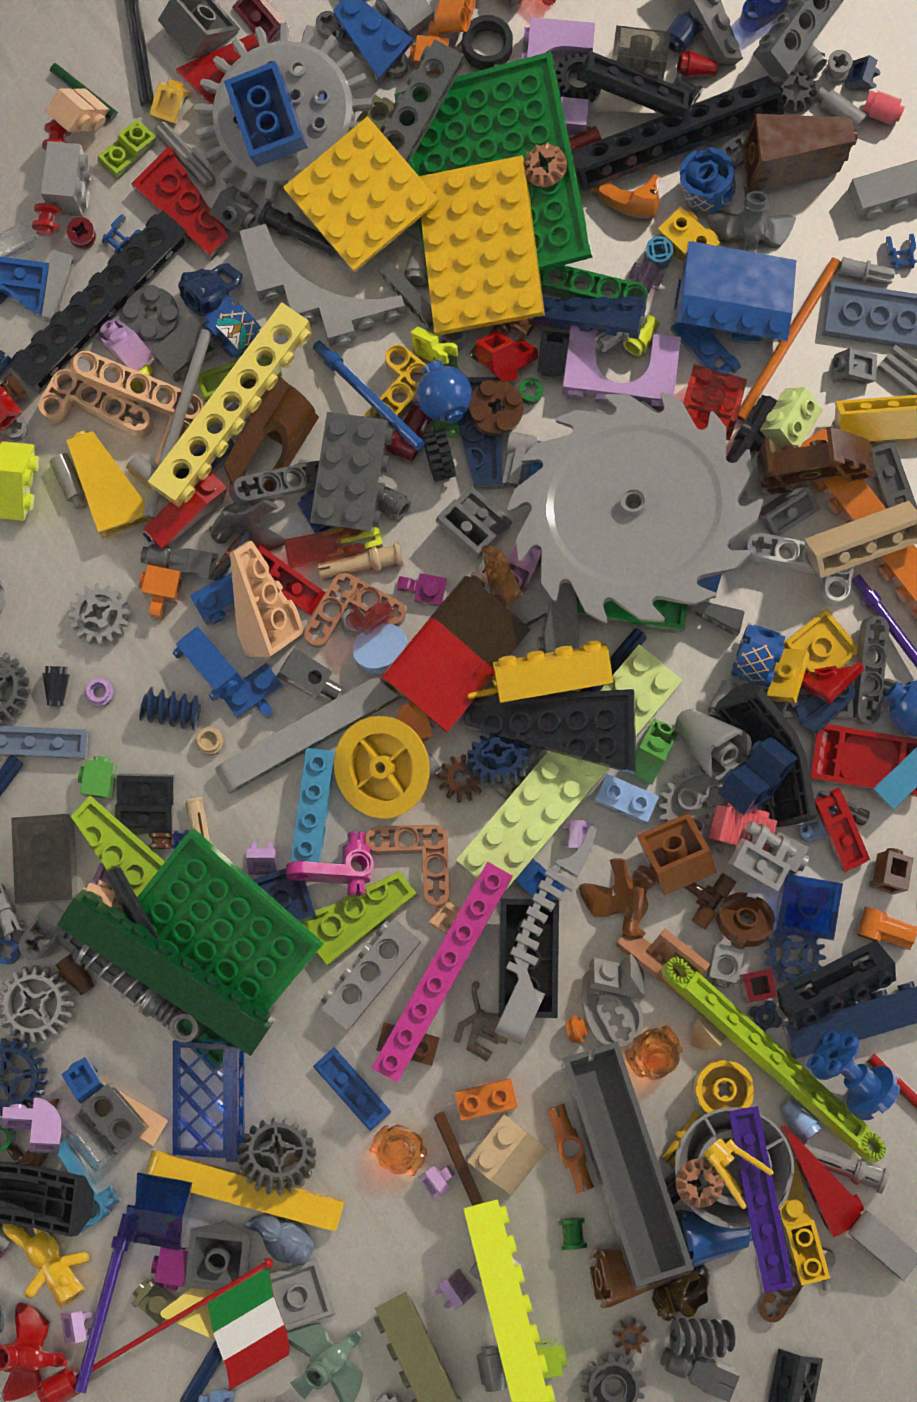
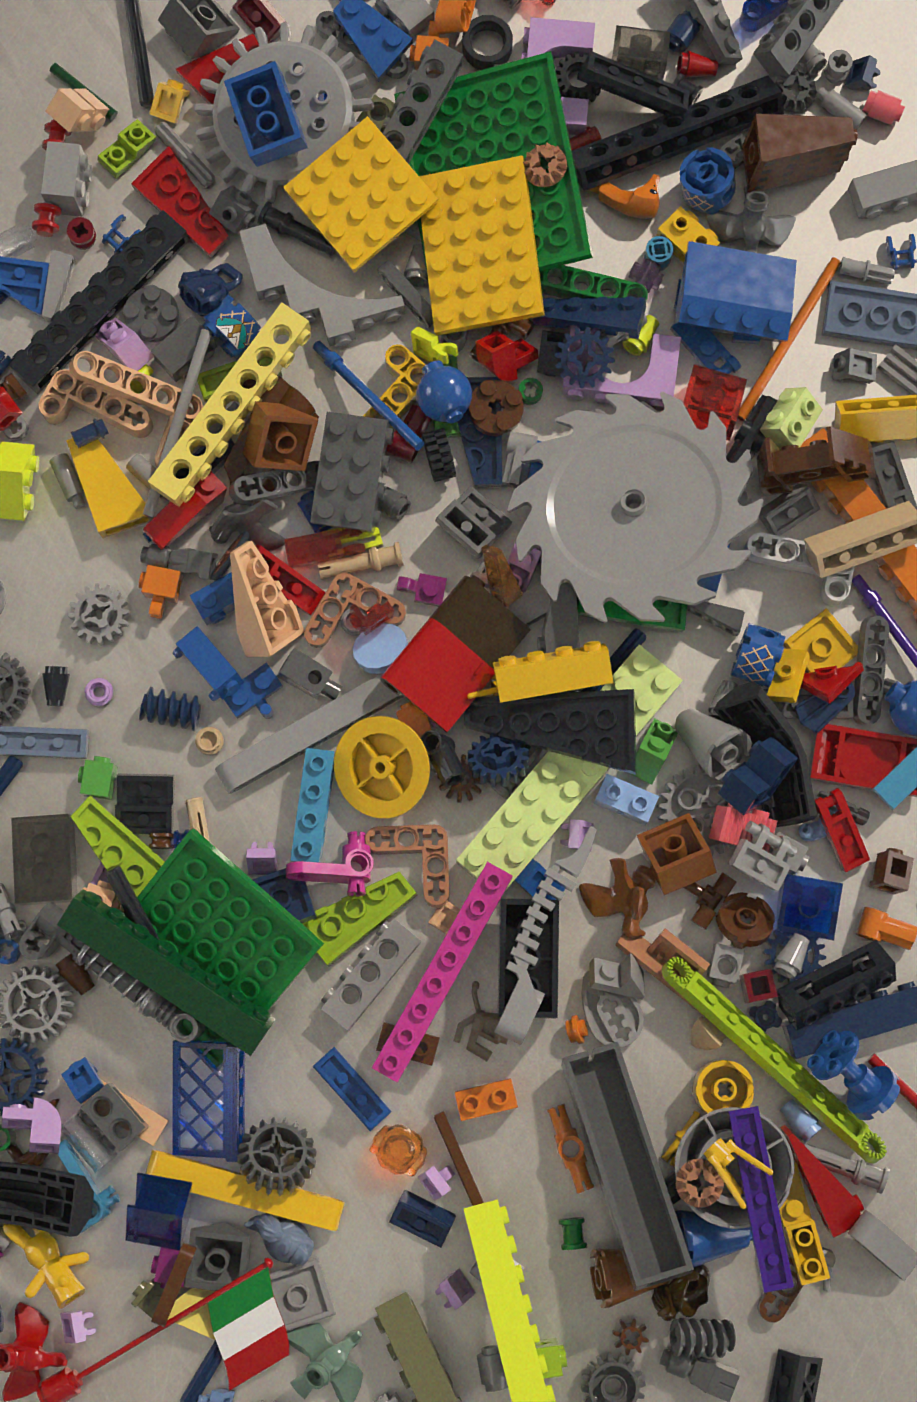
dark purple bar [74,1213,134,1393] -> none
tan slope [467,1112,548,1195] -> none
clear orange hair [625,1025,683,1080] -> none
none -> dark blue pin [71,419,109,449]
none -> reddish brown beam [151,1242,197,1327]
none -> dark orange slope [242,401,318,471]
none -> dark blue slope [389,1190,456,1248]
none -> black piece [420,730,466,788]
none -> dark blue gear [554,327,615,388]
none -> light grey cone [774,933,810,979]

